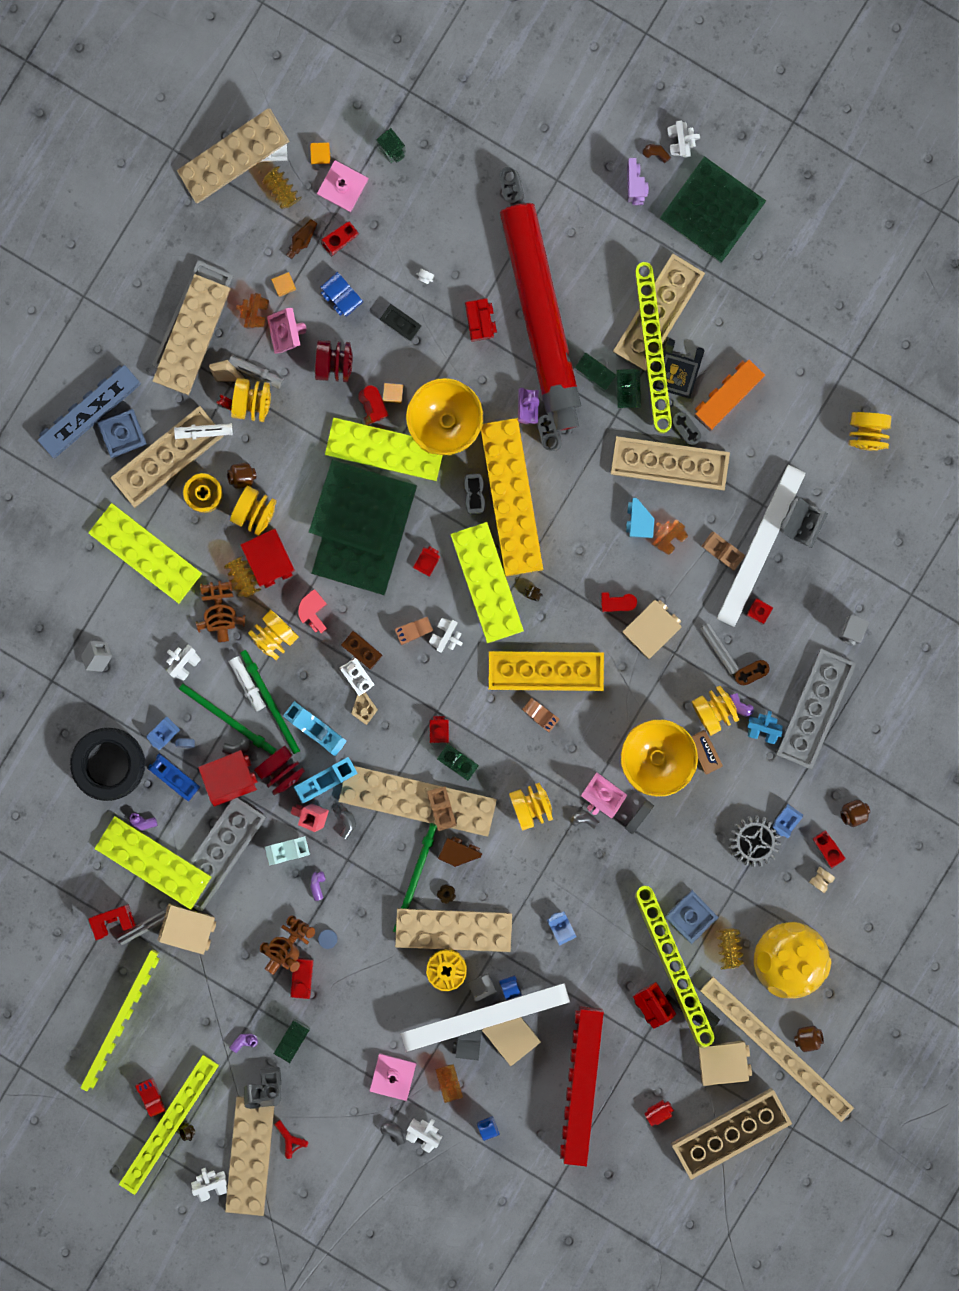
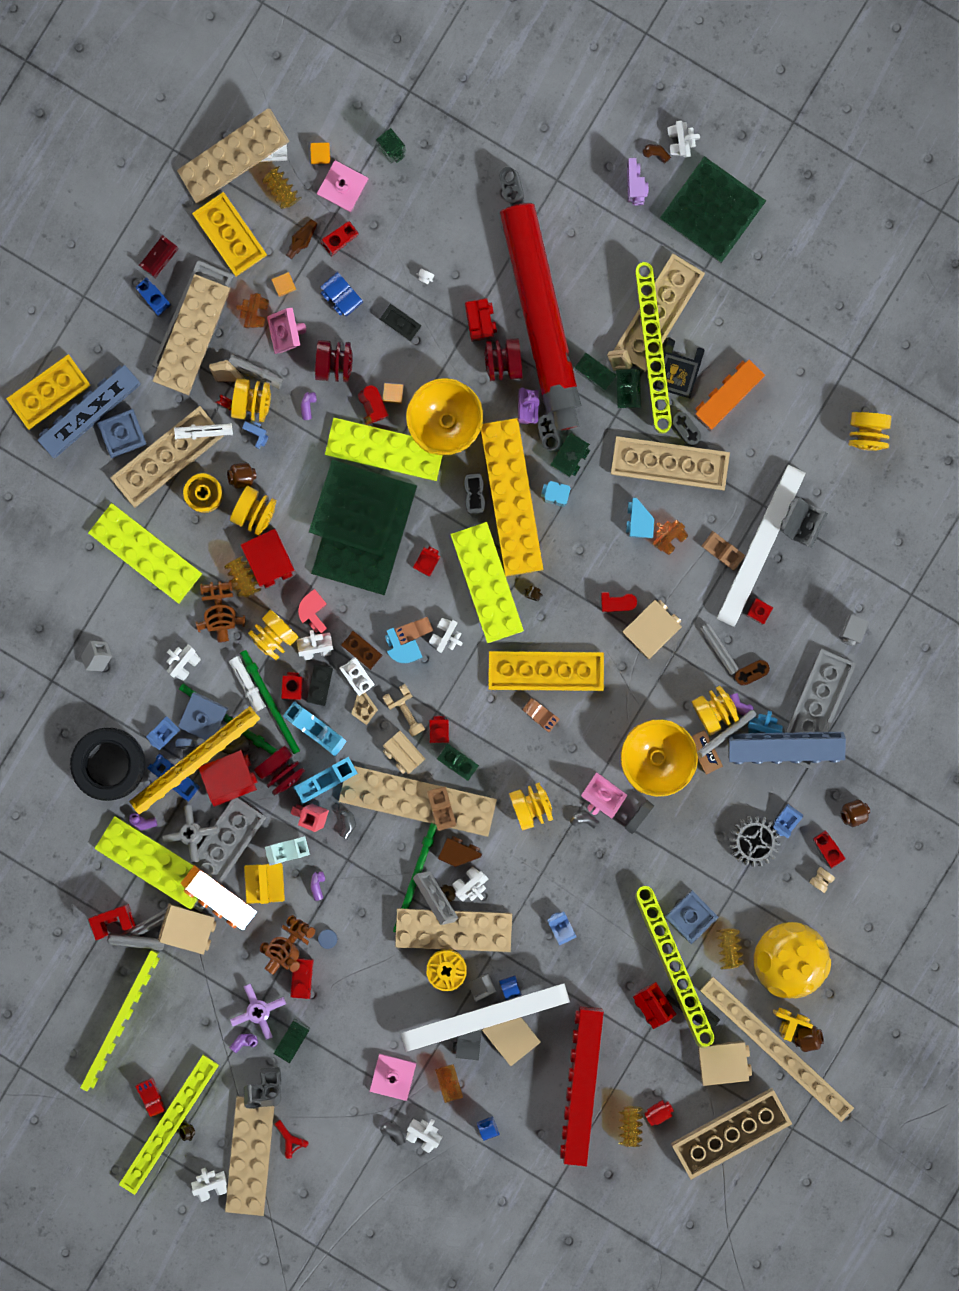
none -> yellow plate [6,354,91,430]
none -> light grey axle [107,933,164,951]
none -> yellow plate [129,706,260,814]
none -> blue leg [135,277,171,316]
none -> dark red hinge [139,235,179,279]
none -> light grey bar [163,805,220,863]
none -> sand blue plate [178,692,228,740]
none -> brick [181,865,257,930]
none -> yellow plate [192,192,267,277]
none -> lavender bar [230,984,286,1040]
none -> medium blue bracket [242,420,269,449]
none -> yellow bracket [244,863,285,904]
none -> red brick [281,672,303,700]
none -> white hips [296,630,333,660]
none -> medium lavender arm [301,392,317,420]
none -> pearl dark grey plate [306,665,333,706]
none -> tan bar [383,684,425,737]
none -> tan brick [383,731,425,774]
none -> medium azure brick [385,628,423,663]
none -> light grey plate [413,871,458,925]
none -> white hips [452,867,488,902]
none -> dark red wheel [484,338,523,381]
none -> medium azure brick [541,481,571,507]
none -> clear green brick [550,433,591,478]
none -> tan tile [607,349,632,371]
none -> clear yellow piece [618,1106,643,1147]
none -> light grey bar [697,710,756,758]
none -> sand blue brick [728,732,846,764]
none -> yellow bracket [772,1007,813,1042]

